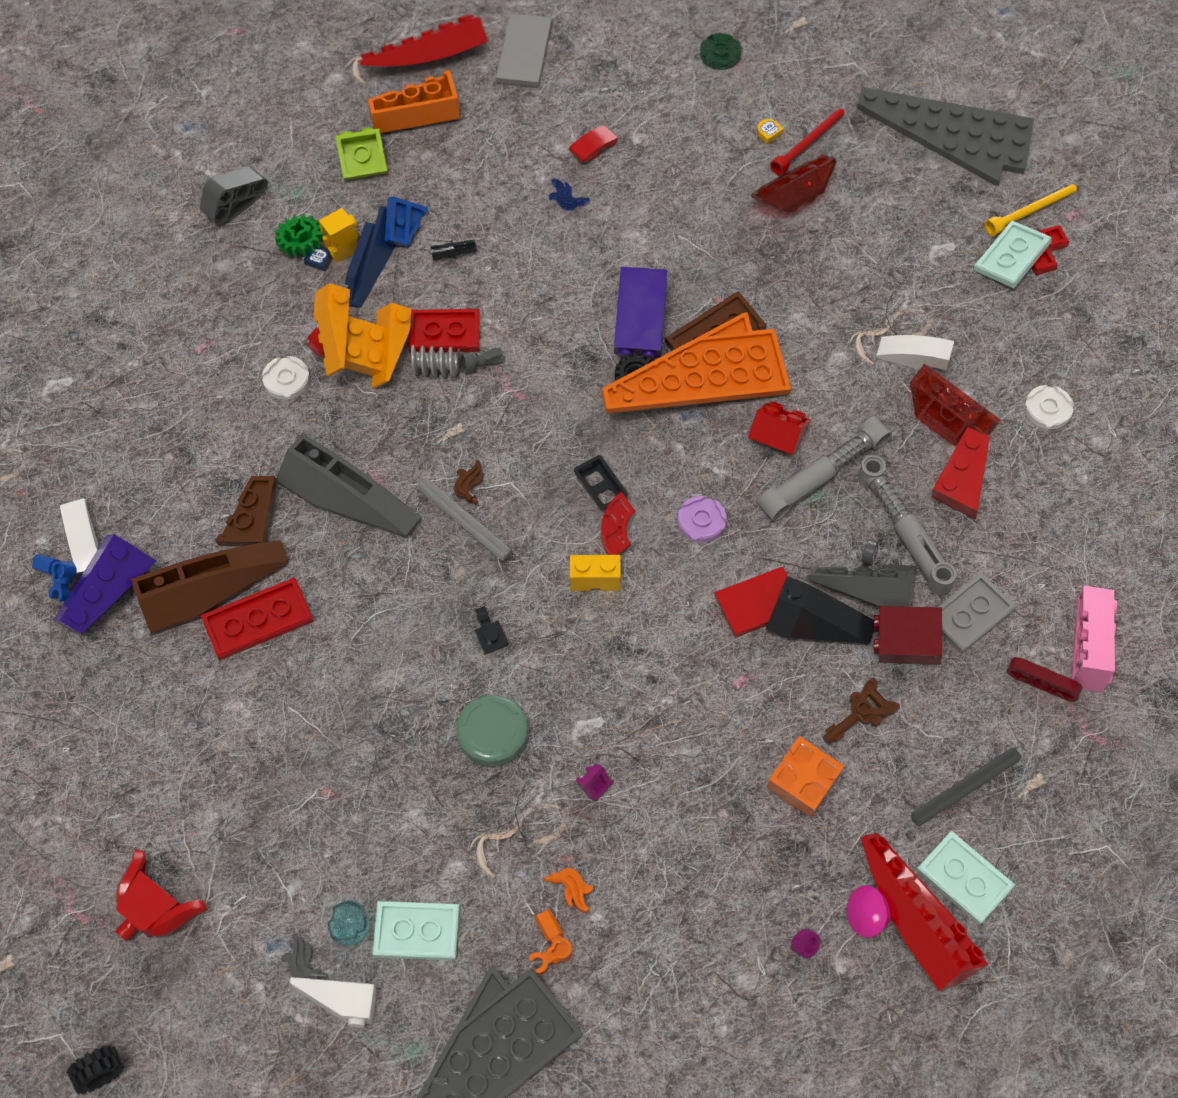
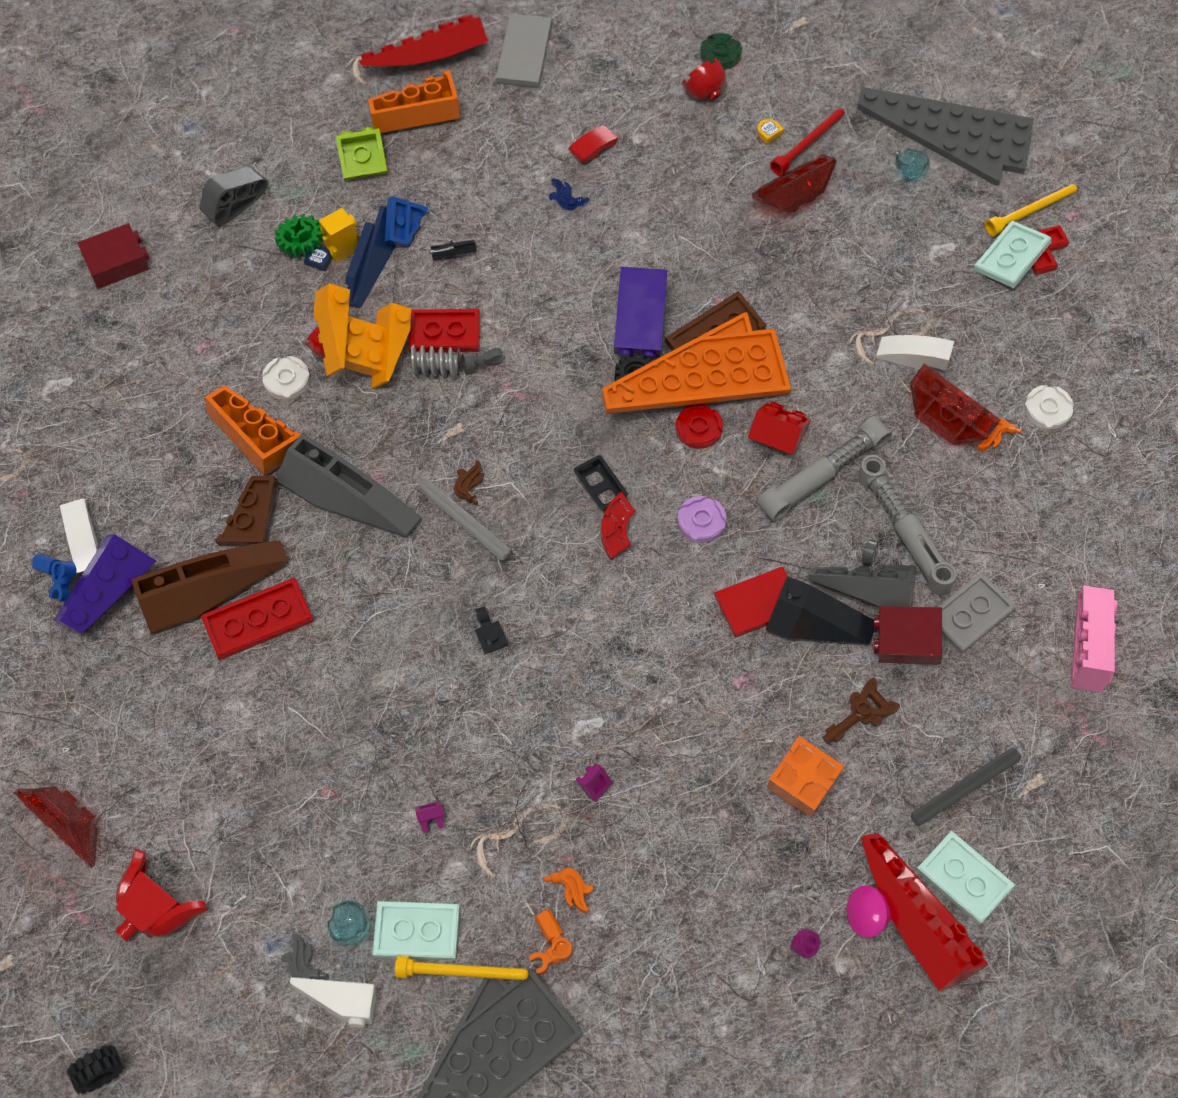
sand green piece [456,695,528,766] -> none
yellow brick [570,555,621,591] -> none
red wedge [931,427,990,519] -> none
dark red beam [1007,657,1082,702] -> none
none -> clear red wedge [13,786,97,868]
none -> dark red brick [77,223,150,289]
none -> orange wedge [205,385,301,476]
none -> yellow piece [395,955,528,980]
none -> magenta tile [415,800,444,832]
none -> red tile [675,404,723,449]
none -> red cylinder [682,58,726,101]
none -> clear light blue hair [895,148,930,179]
none -> orange piece [977,418,1022,451]

